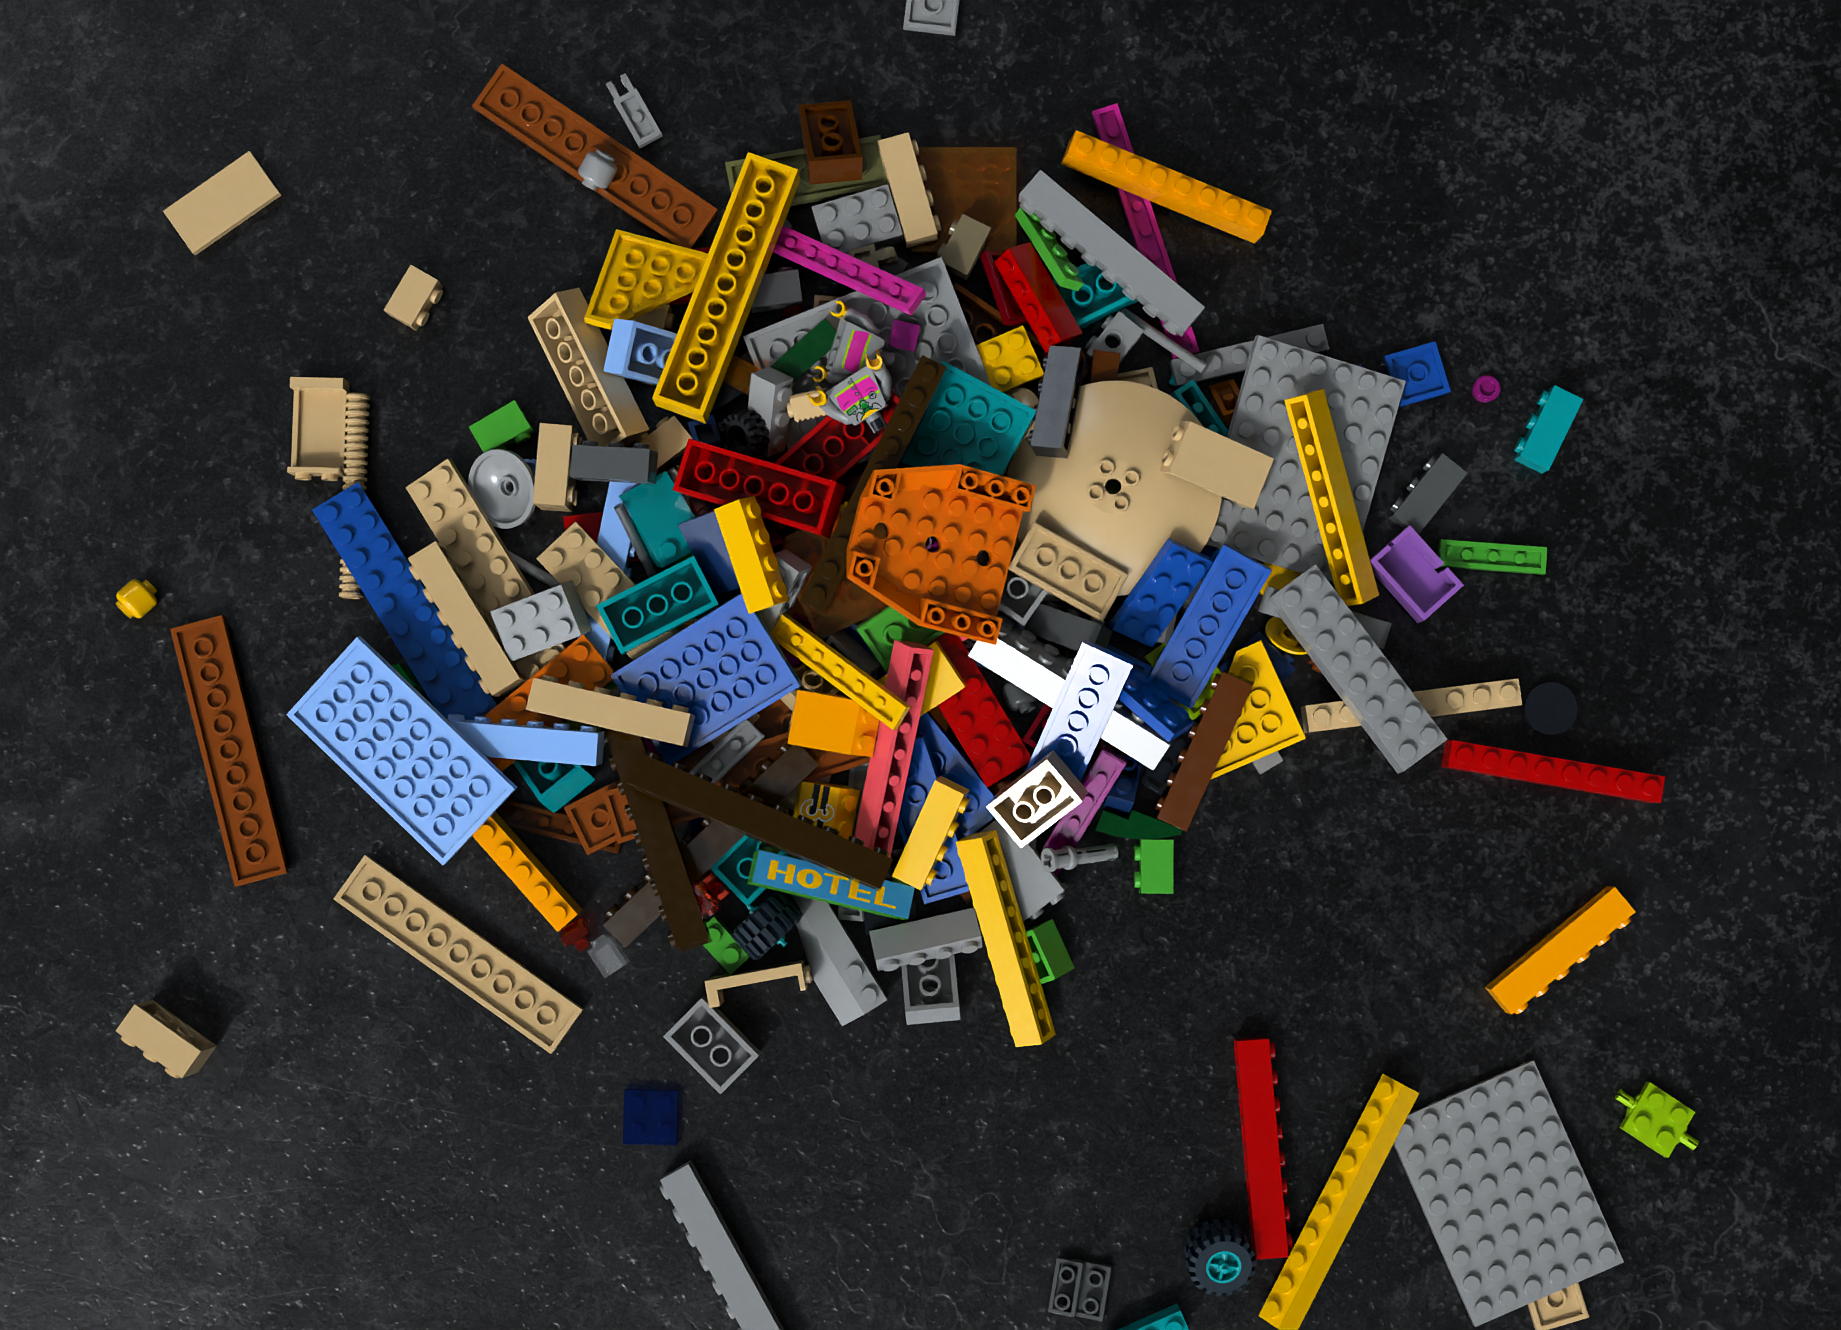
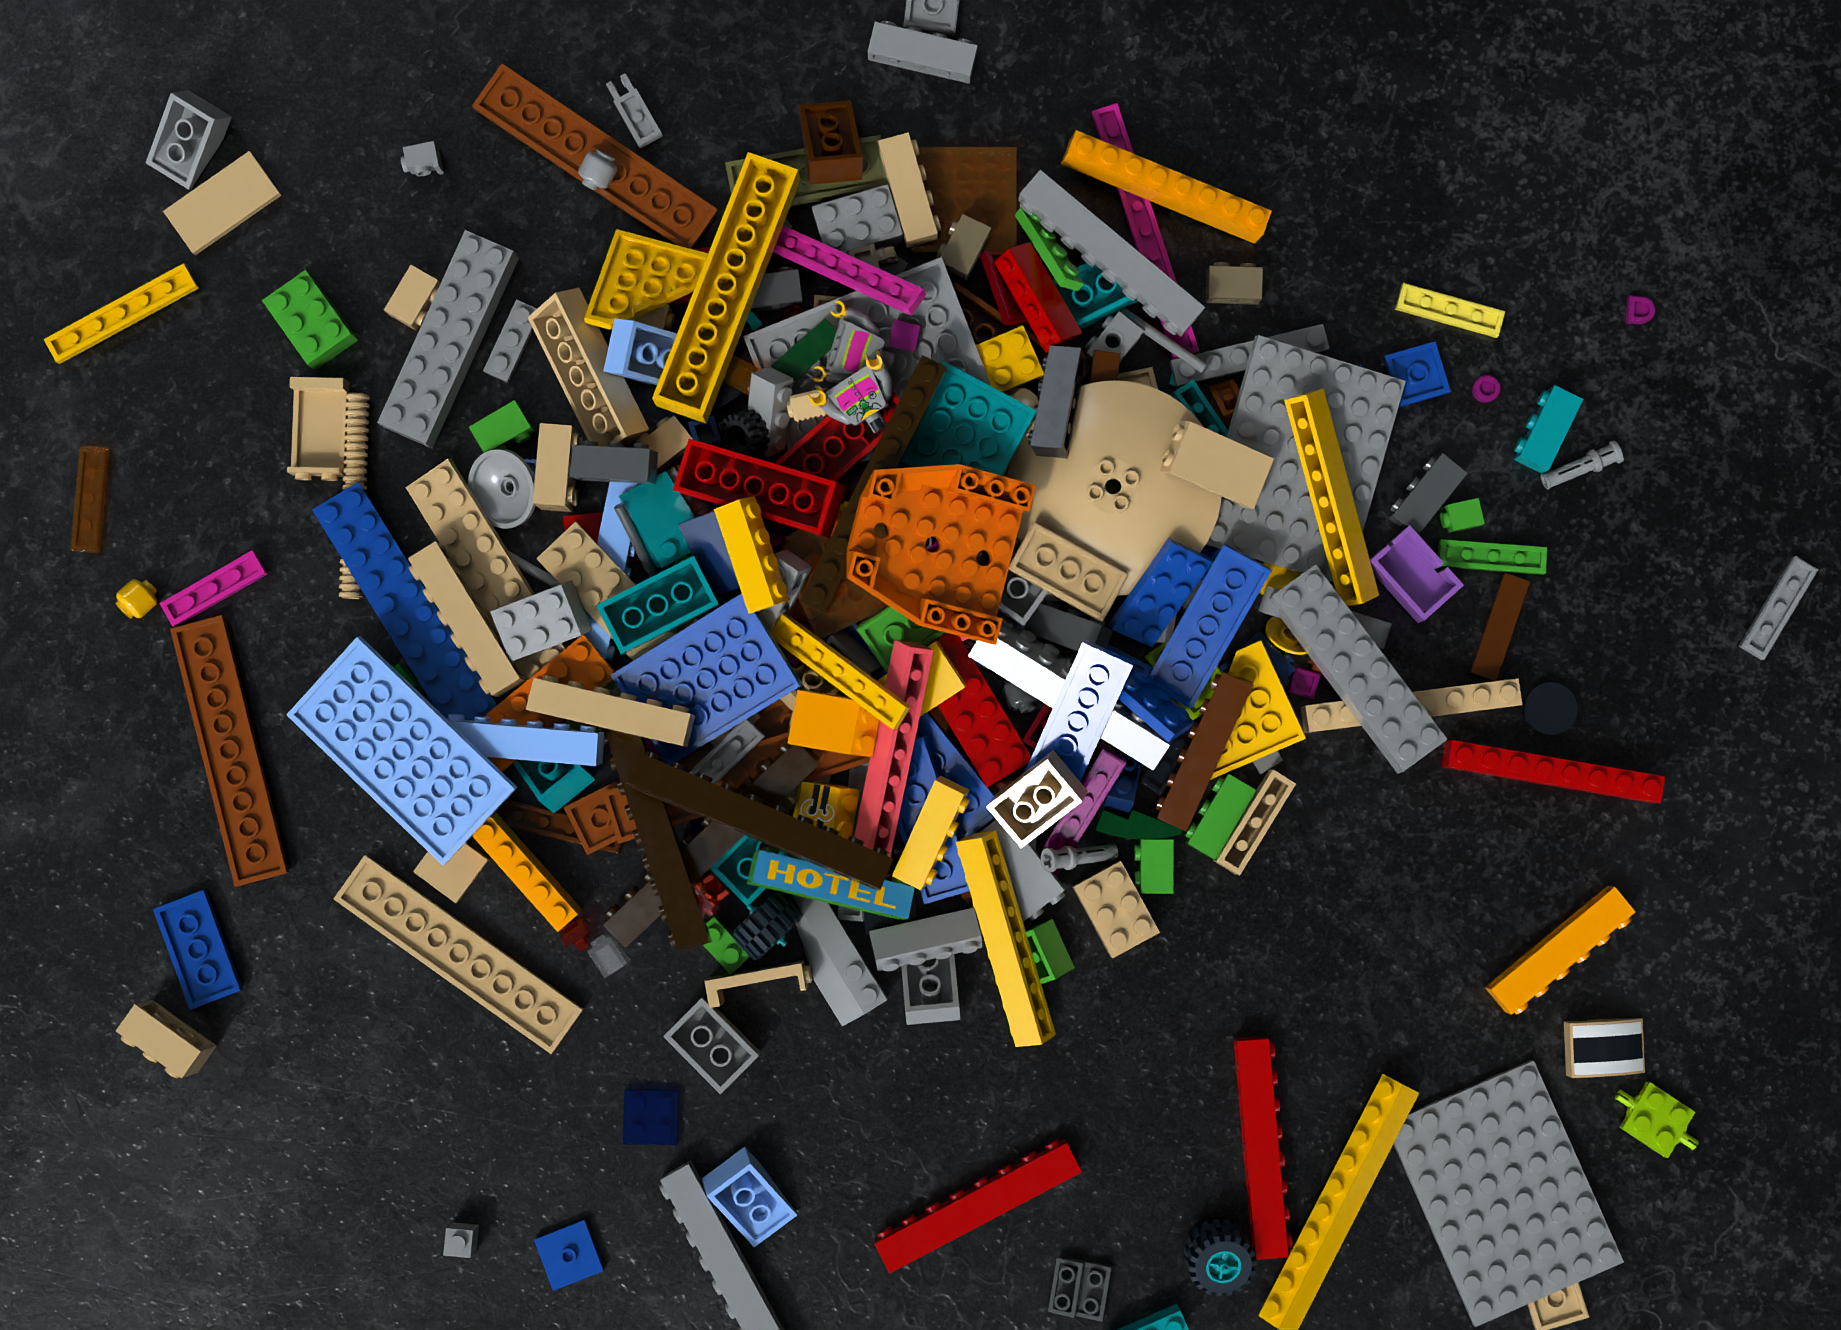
none -> yellow plate [44,263,199,364]
none -> clear orange tile [70,446,109,553]
none -> light grey slope [146,90,232,190]
none -> blue plate [153,890,243,1010]
none -> dark pink plate [159,550,268,627]
none -> bright green brick [262,270,358,370]
none -> light grey brick [377,230,519,449]
none -> light grey brick [401,141,444,176]
none -> tan tile [413,843,489,903]
none -> light grey brick [443,1222,479,1258]
none -> light grey plate [483,299,537,383]
none -> blue plate [534,1219,605,1291]
none -> light blue slope [702,1147,797,1247]
none -> teal tile [746,310,764,332]
none -> light grey brick [868,21,977,84]
none -> red brick [874,1139,1082,1273]
none -> tan brick [1072,860,1160,958]
none -> bright green brick [1185,774,1256,860]
none -> dark tan brick [1206,262,1263,305]
none -> tan brick [1213,770,1296,876]
none -> magenta tile [1287,666,1321,700]
none -> light yellow tile [1395,283,1505,338]
none -> bright green brick [1440,498,1485,534]
none -> reddish brown tile [1469,573,1530,682]
none -> light grey pin [1540,440,1624,490]
none -> slope [1564,1018,1645,1078]
none -> magenta tile [1626,296,1655,324]
none -> light grey tile [1739,556,1818,660]

